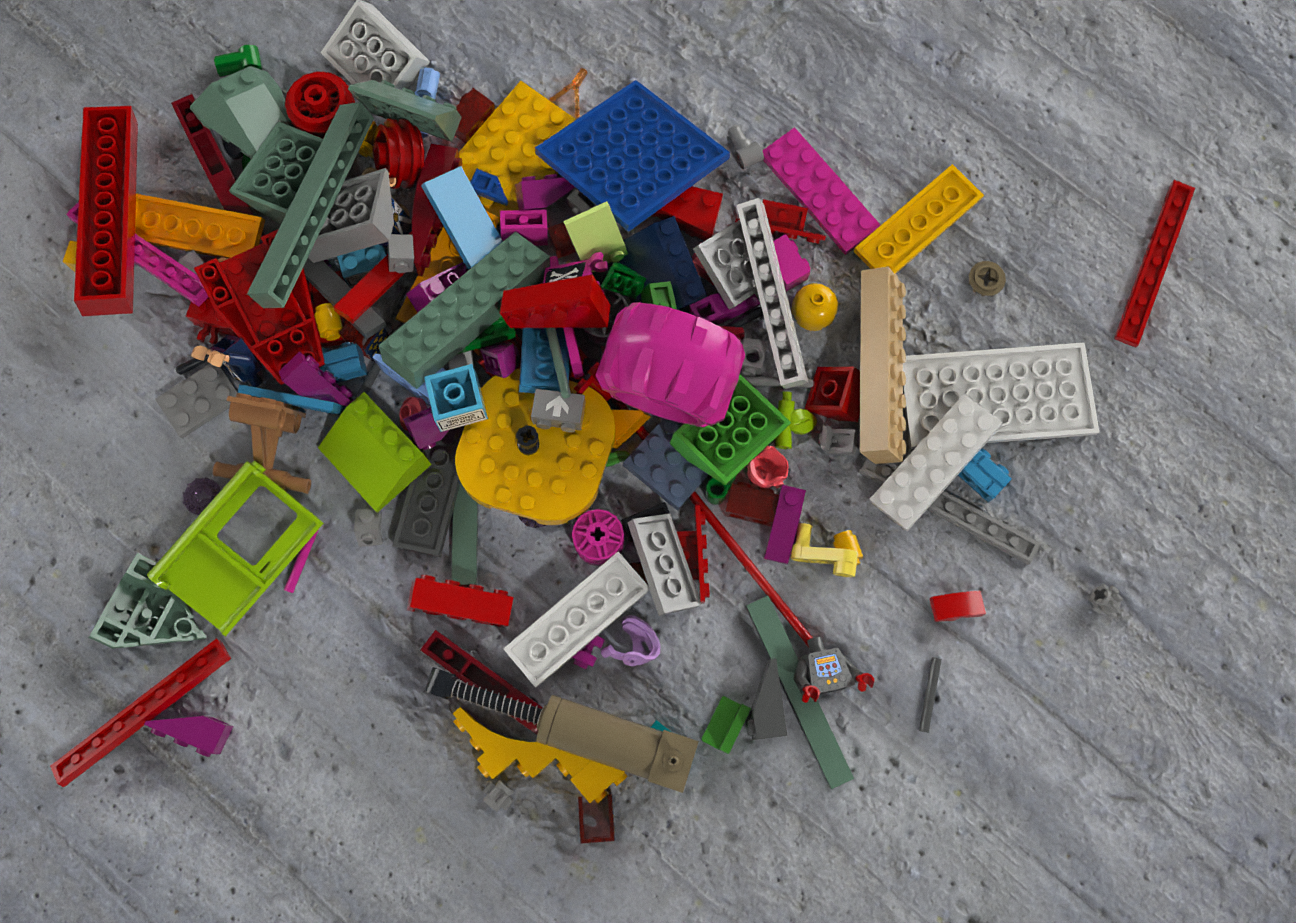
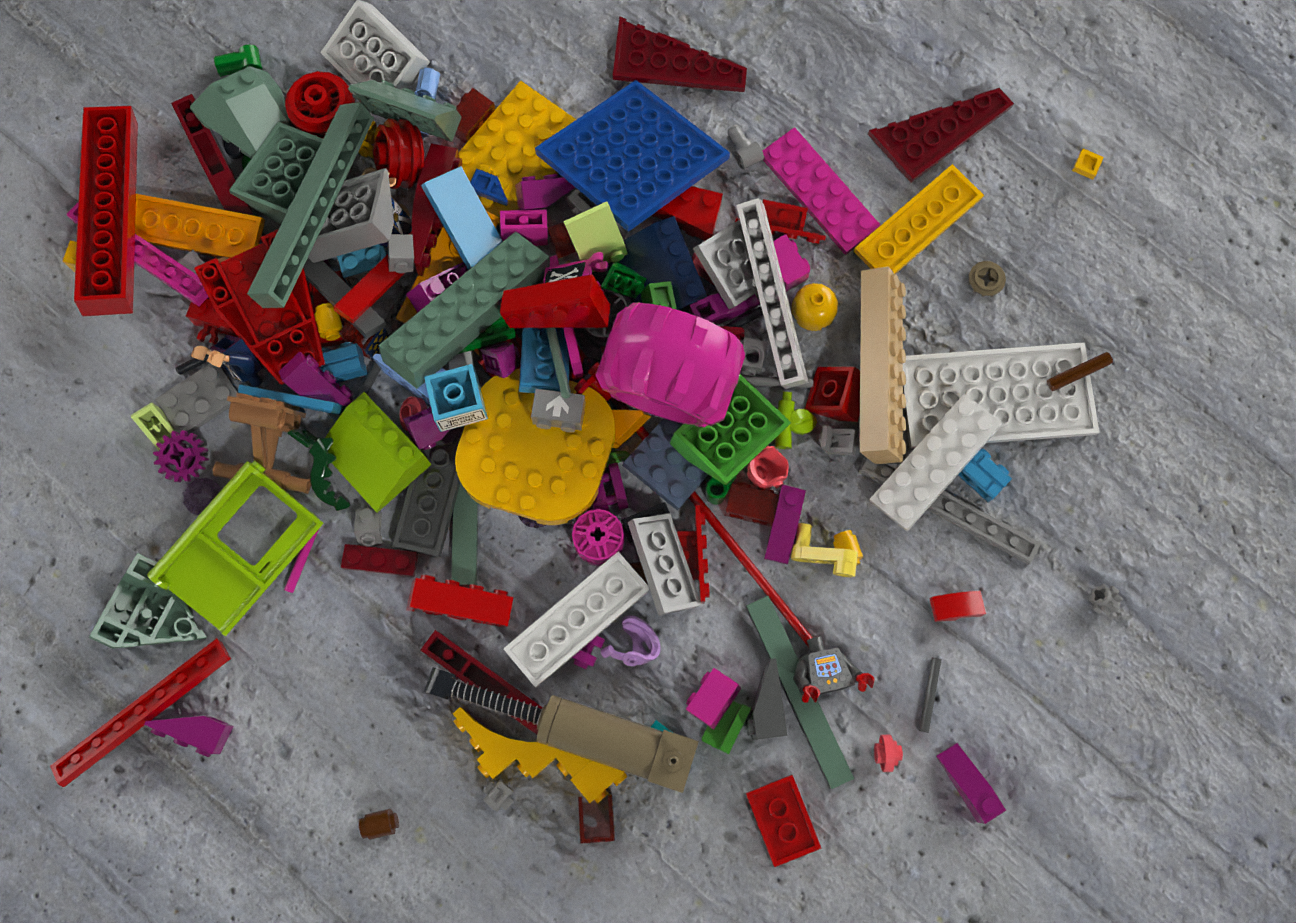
black bush [516,425,540,455] -> none
clear orange plant [549,68,588,118] -> none
red tile [1114,180,1195,348] -> none
none -> yellowish green slope [131,402,175,451]
none -> magenta gear [153,430,209,483]
none -> dark green piece [287,428,351,511]
none -> dark red plate [341,544,418,577]
none -> reddish brown brick [359,809,399,840]
none -> magenta brick [593,462,629,512]
none -> dark red wing [613,16,747,93]
none -> dark pink brick [686,668,741,730]
none -> red plate [745,775,822,867]
none -> dark red wing [868,88,1014,183]
none -> coral plate [874,735,903,772]
none -> magenta slope [936,743,1006,824]
none -> reddish brown axle [1047,352,1113,391]
none -> yellow plate [1072,148,1104,180]

